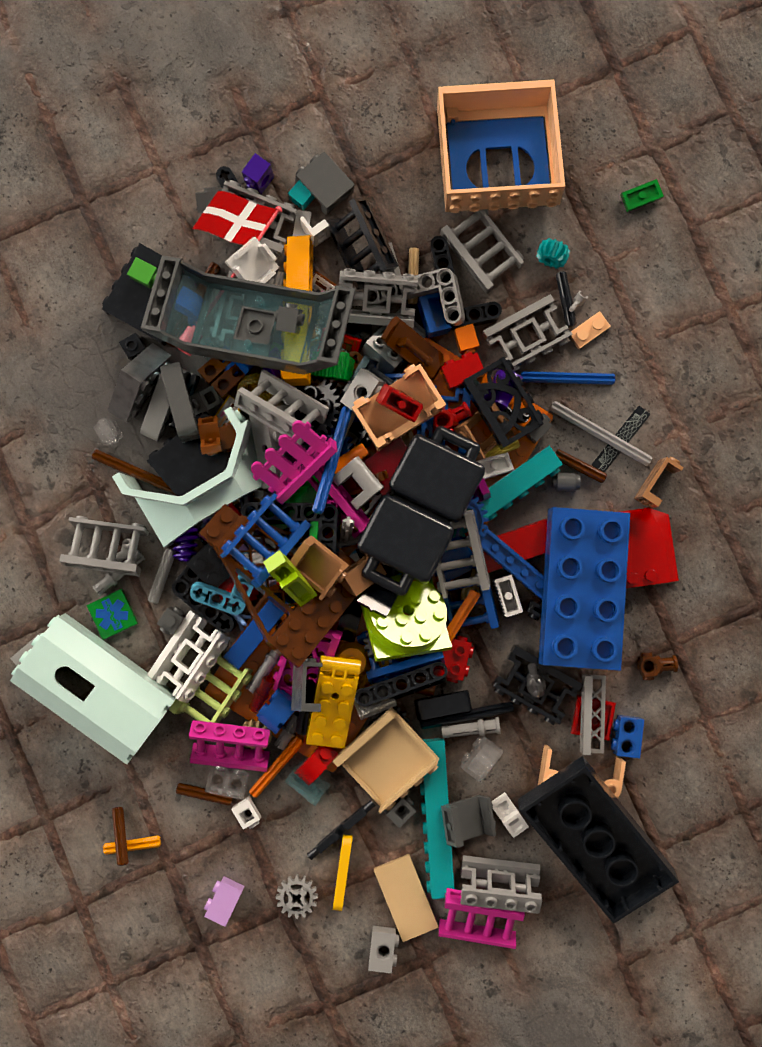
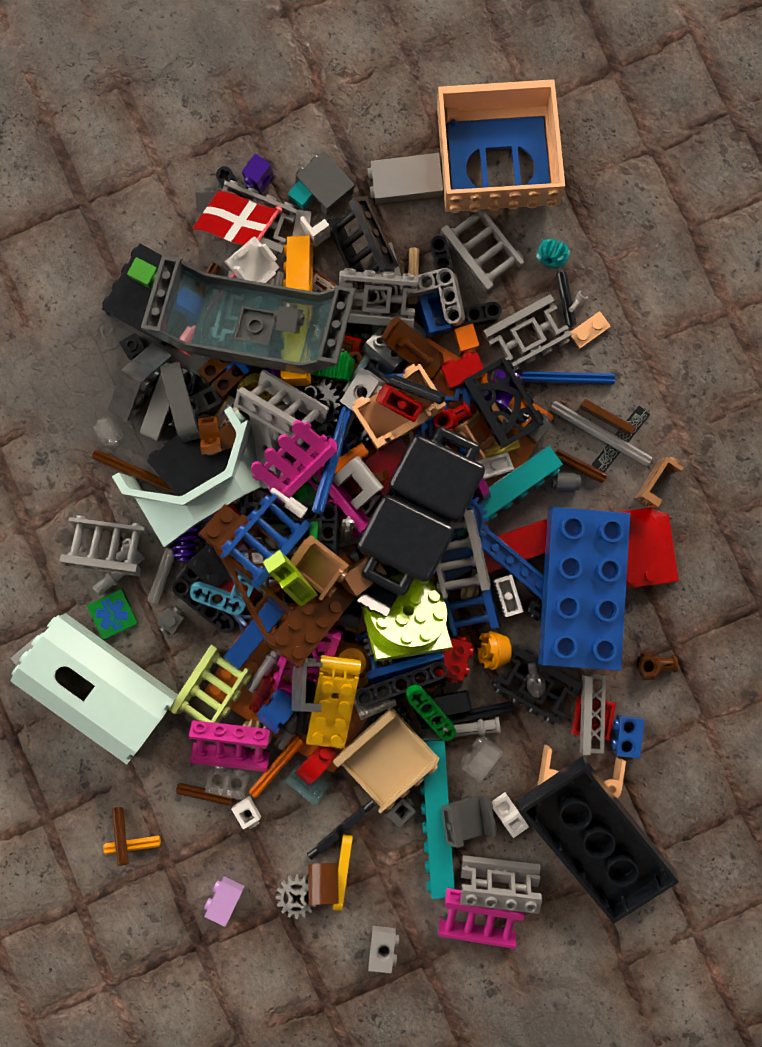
white fence [147,610,230,703] -> none
tan tile [374,854,439,942] -> none
orange axle [447,589,481,642] -> none
green plate [620,179,664,212] -> none
none -> white axle [270,488,308,518]
none -> reddish brown brick [308,863,339,905]
none -> light grey brick [367,153,444,204]
none -> black axle [389,375,445,404]
none -> green beam [406,685,457,741]
none -> light orange cone [477,631,511,670]
none -> reddish brown tile [579,399,635,436]

